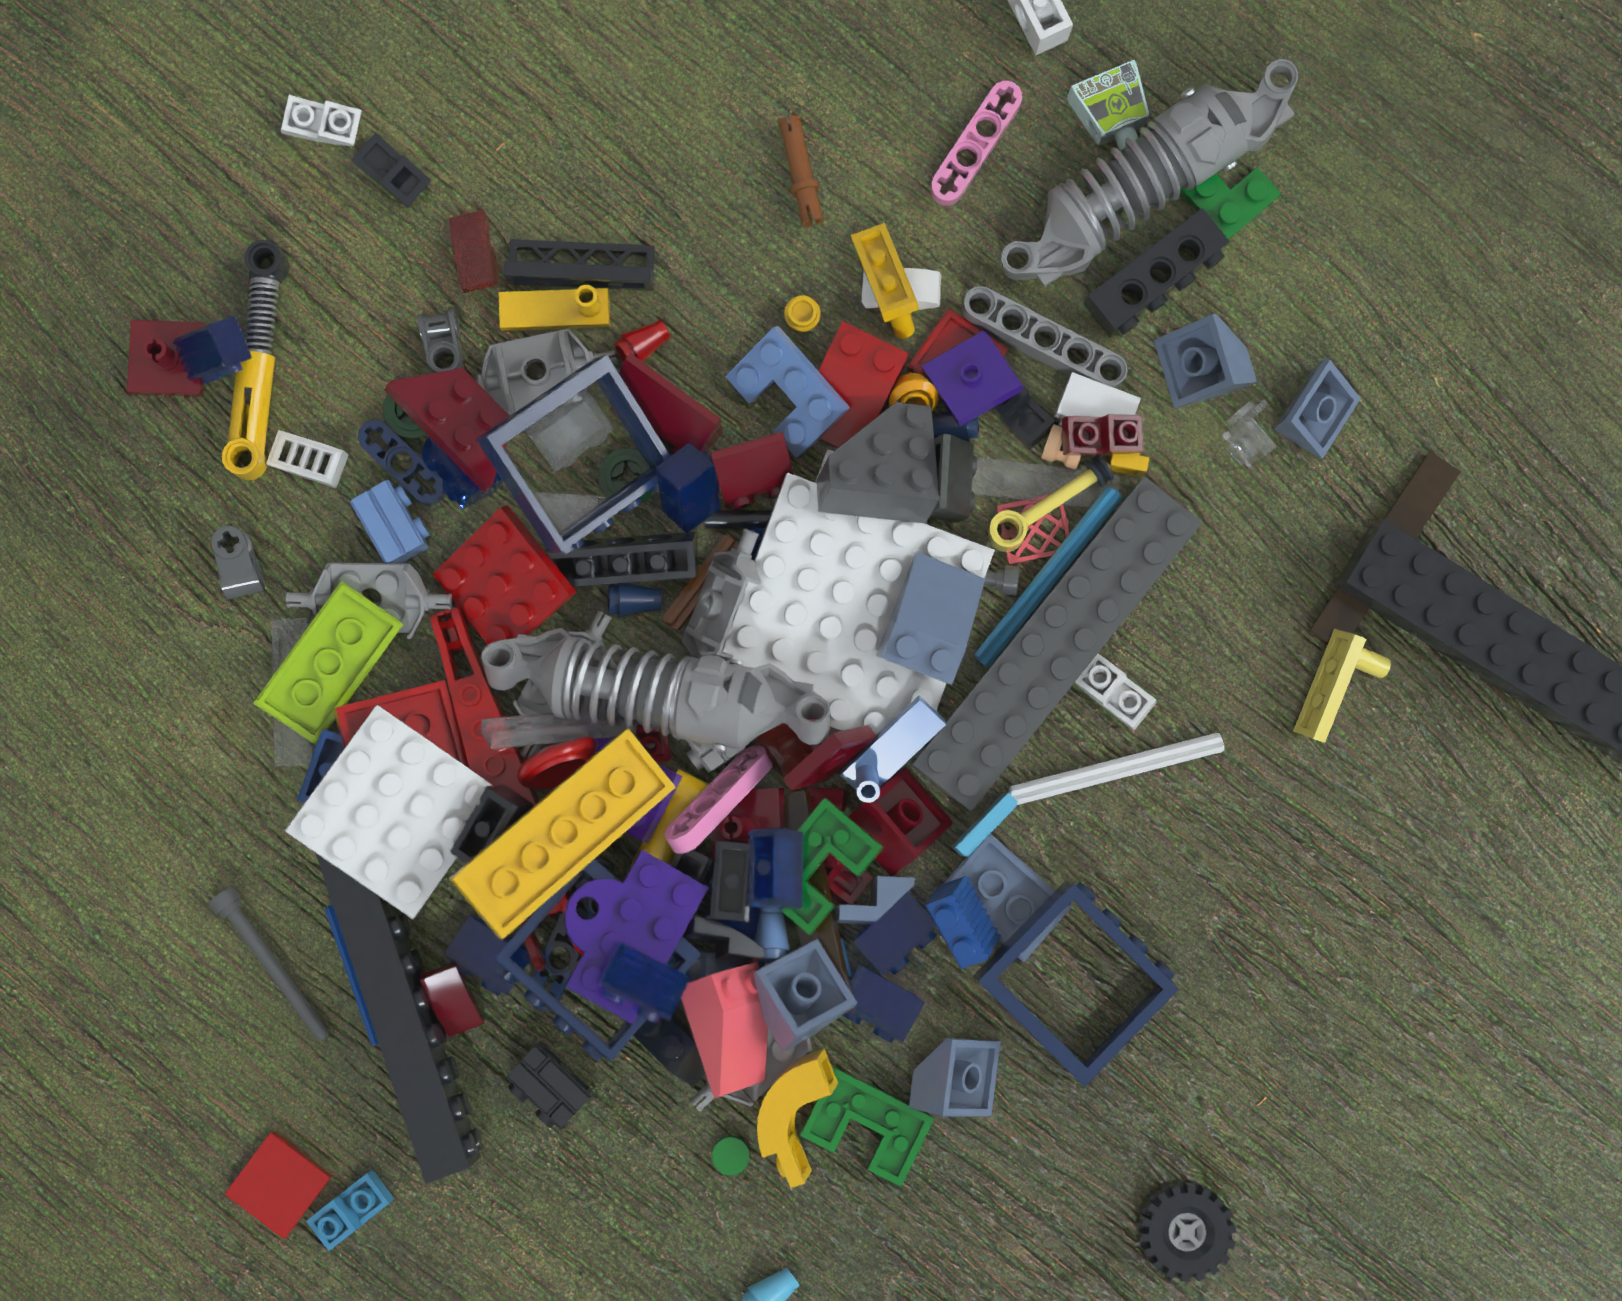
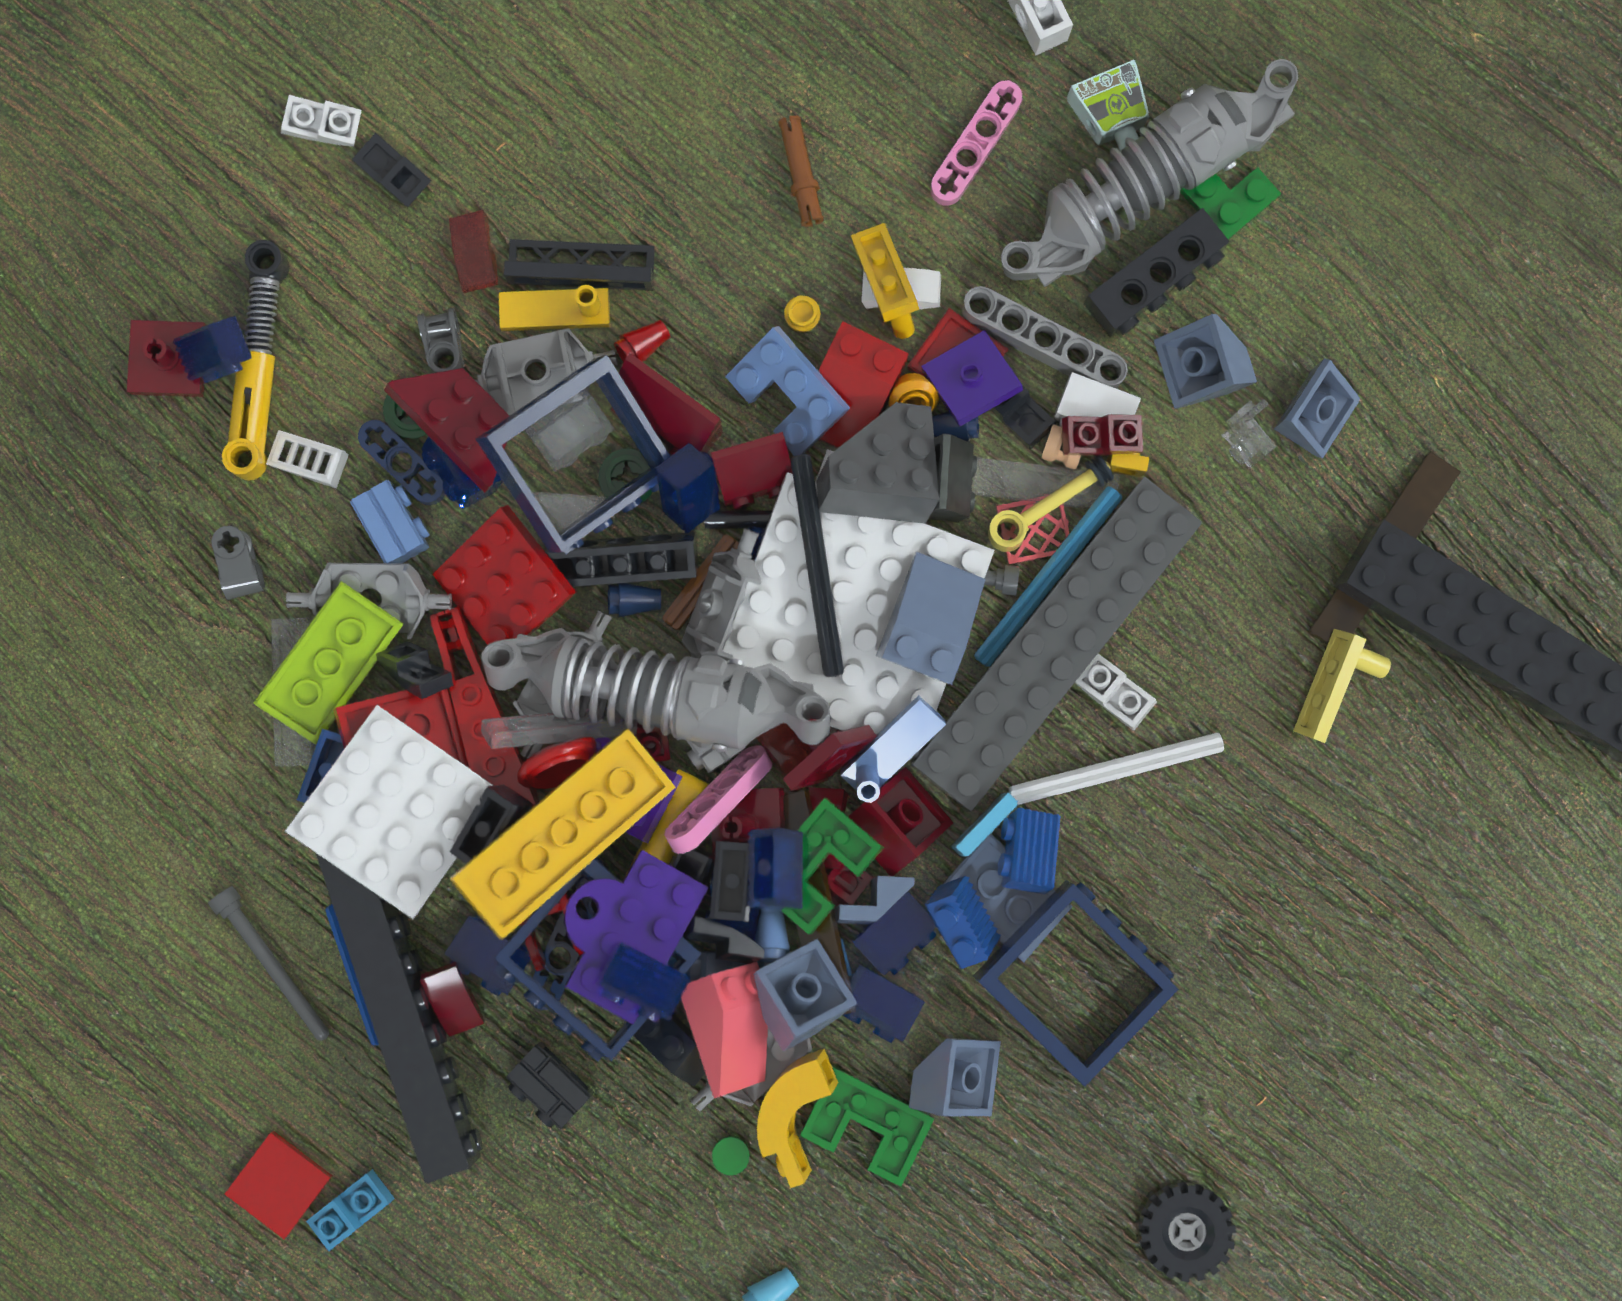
none -> black slope [376,641,454,699]
none -> black axle [790,454,844,677]
none -> blue brick [998,808,1061,895]

